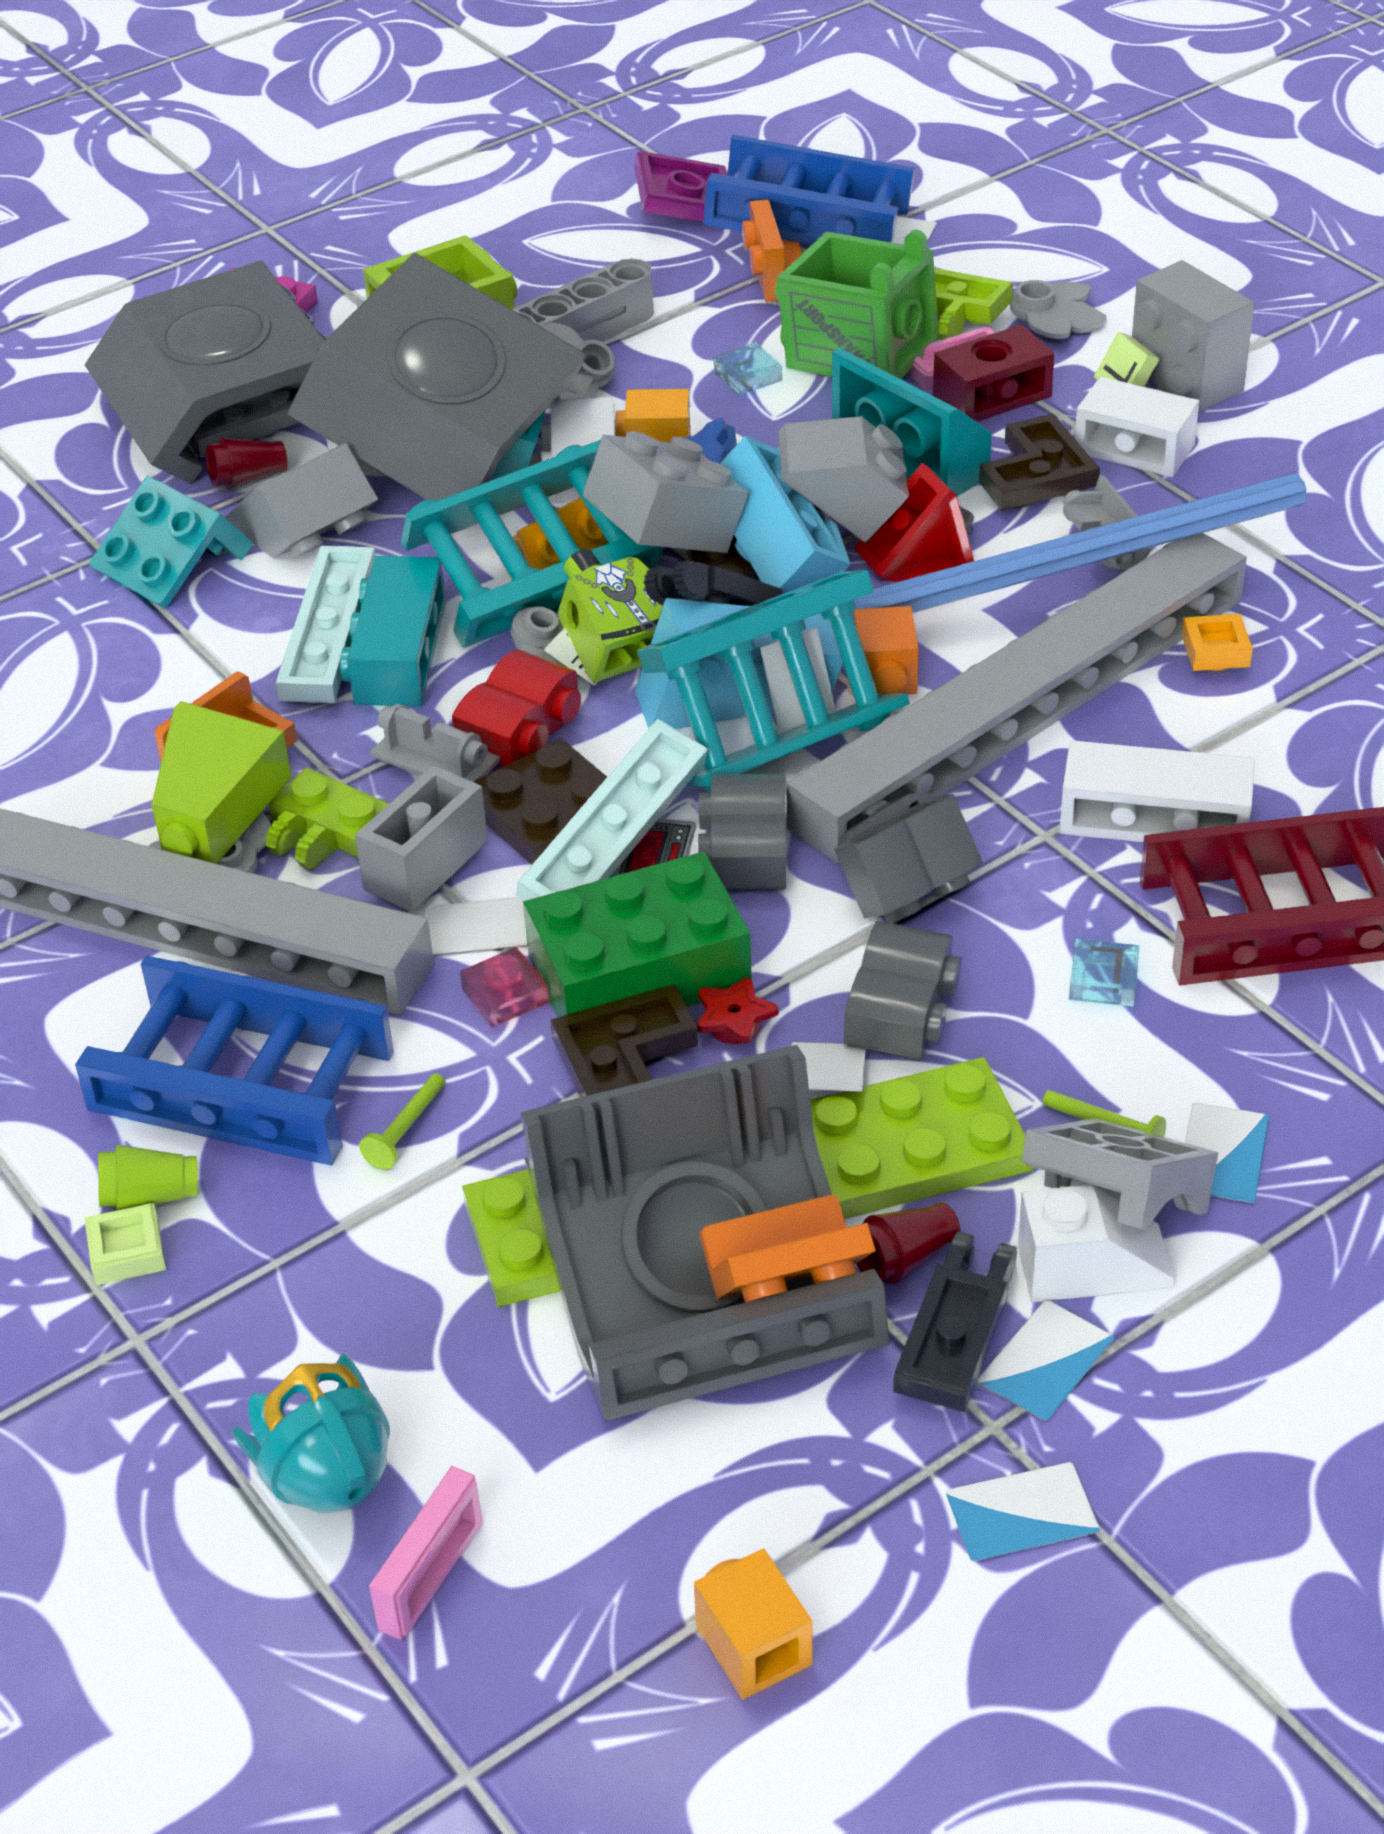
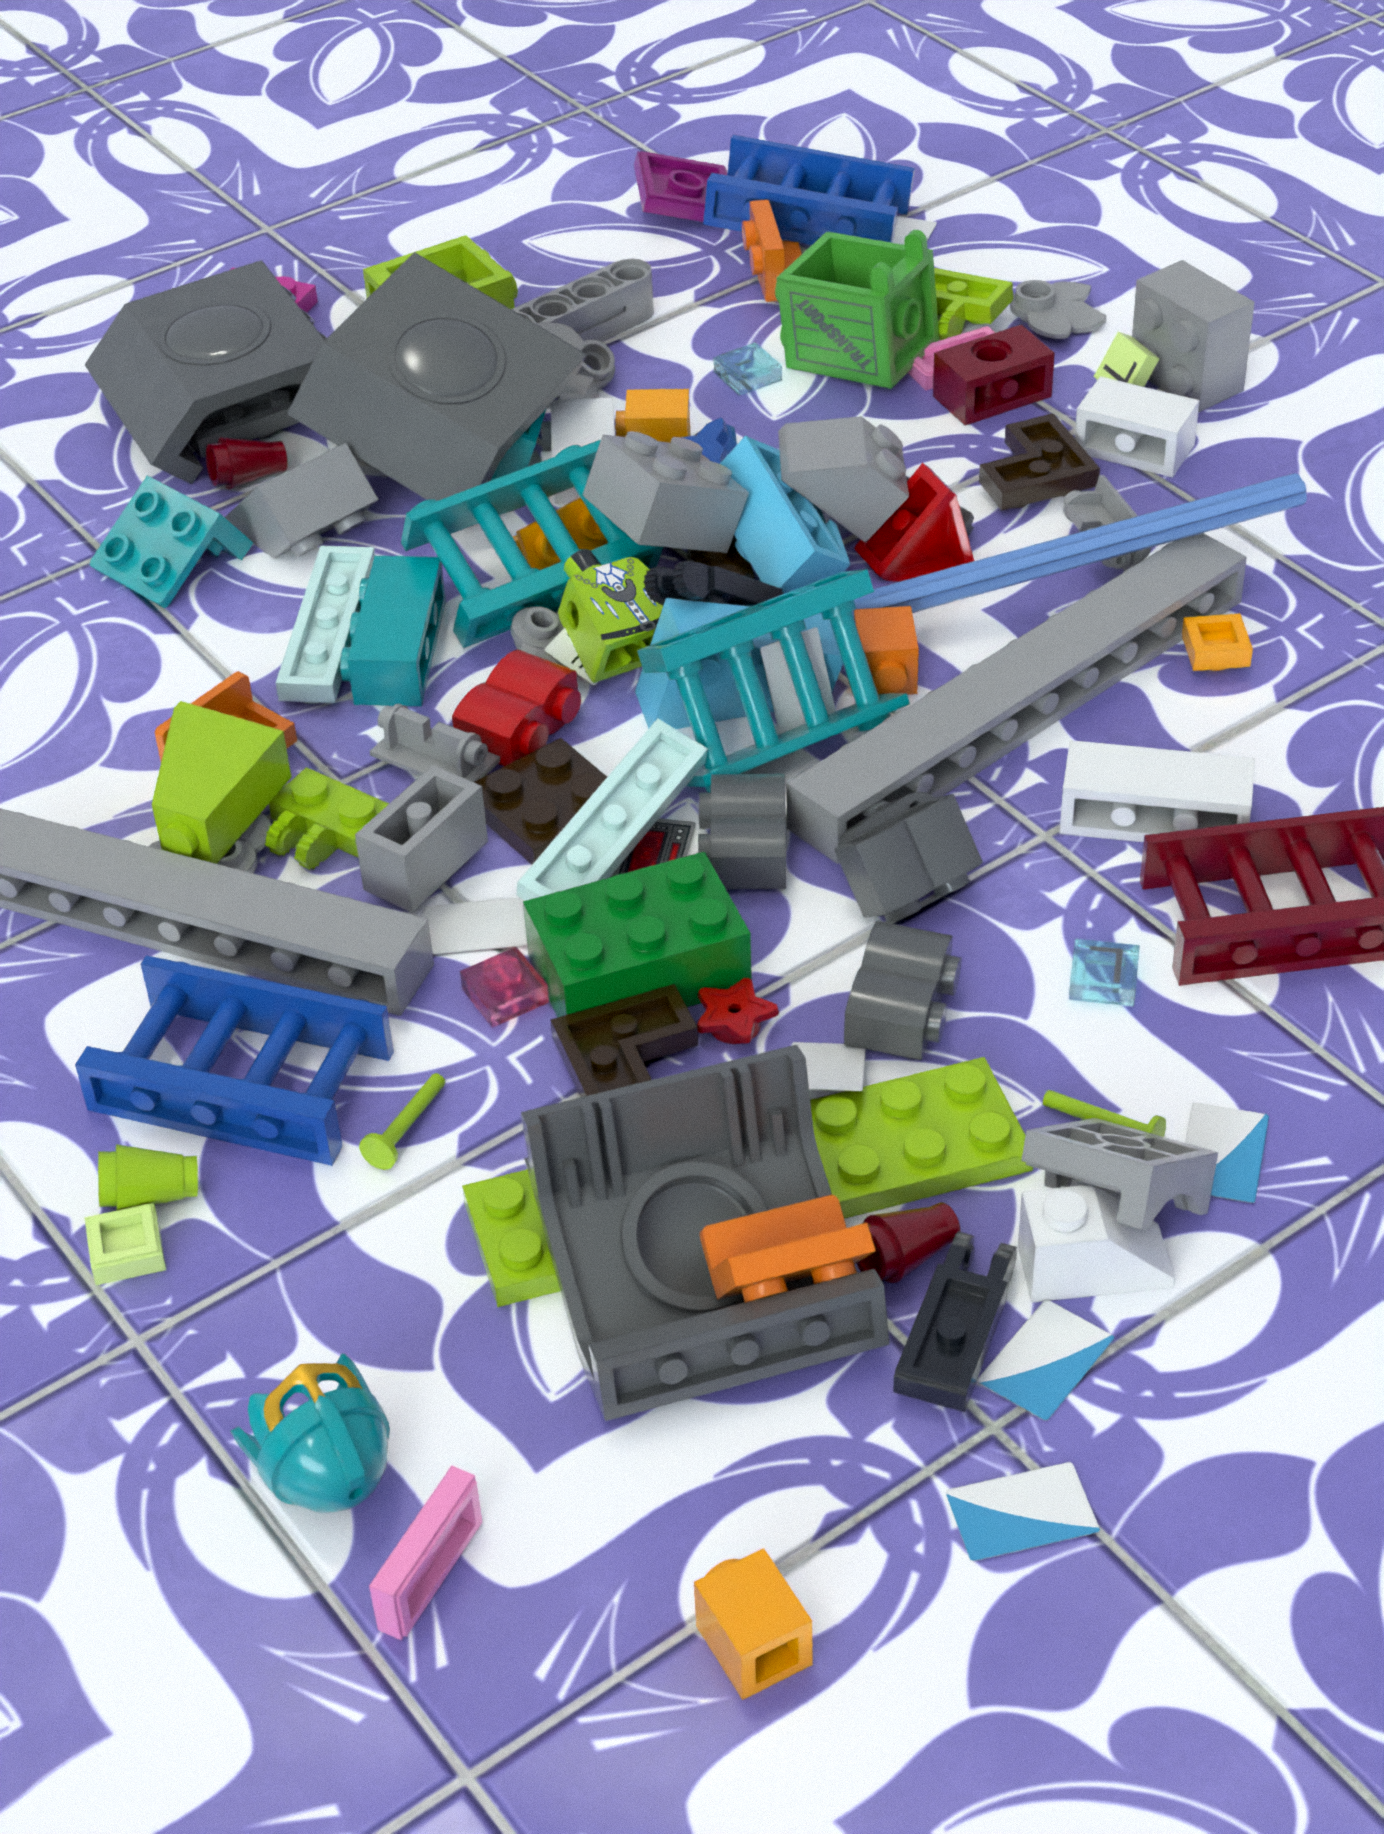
teal slope [832,348,992,497] -> none

